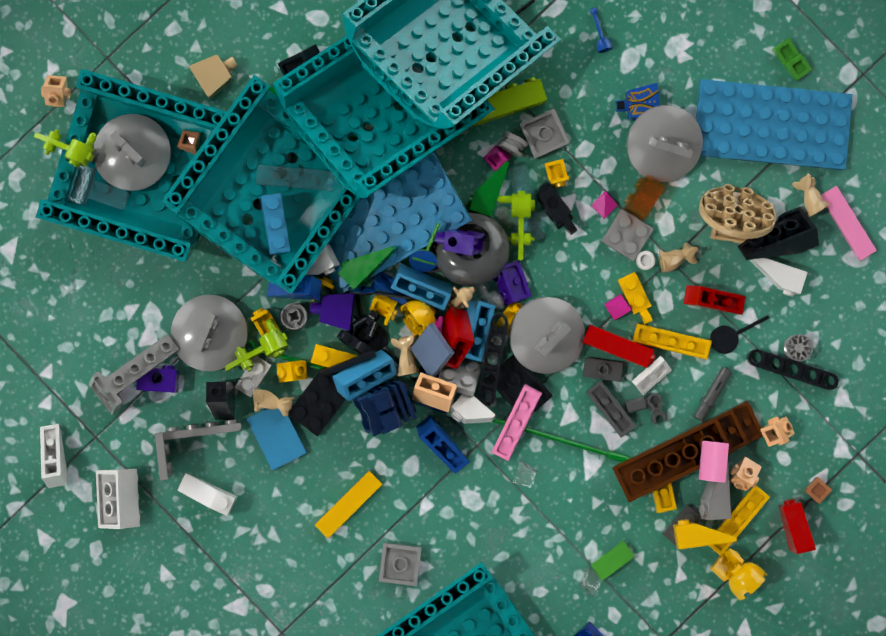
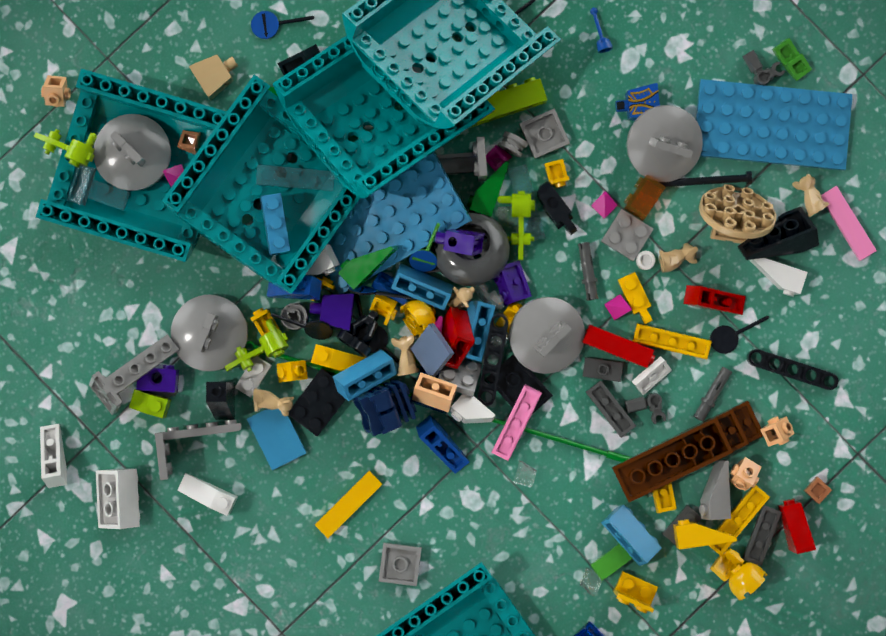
black bar [320,350,377,378] -> none
bright pink brick [699,441,729,483] -> none
light grey wheel [783,334,813,361] -> none
none -> lime slope [129,389,172,418]
none -> dark pink slope [163,164,184,187]
none -> blue piece [251,11,315,39]
none -> black piece [271,313,333,340]
none -> light grey bracket [437,136,487,181]
none -> dark grey pin [578,242,599,301]
none -> dark azure brick [601,504,662,566]
none -> yellow bracket [613,571,658,614]
none -> black bar [659,171,752,187]
none -> dark grey bar [742,50,785,85]
none -> dark grey plate [742,505,782,566]

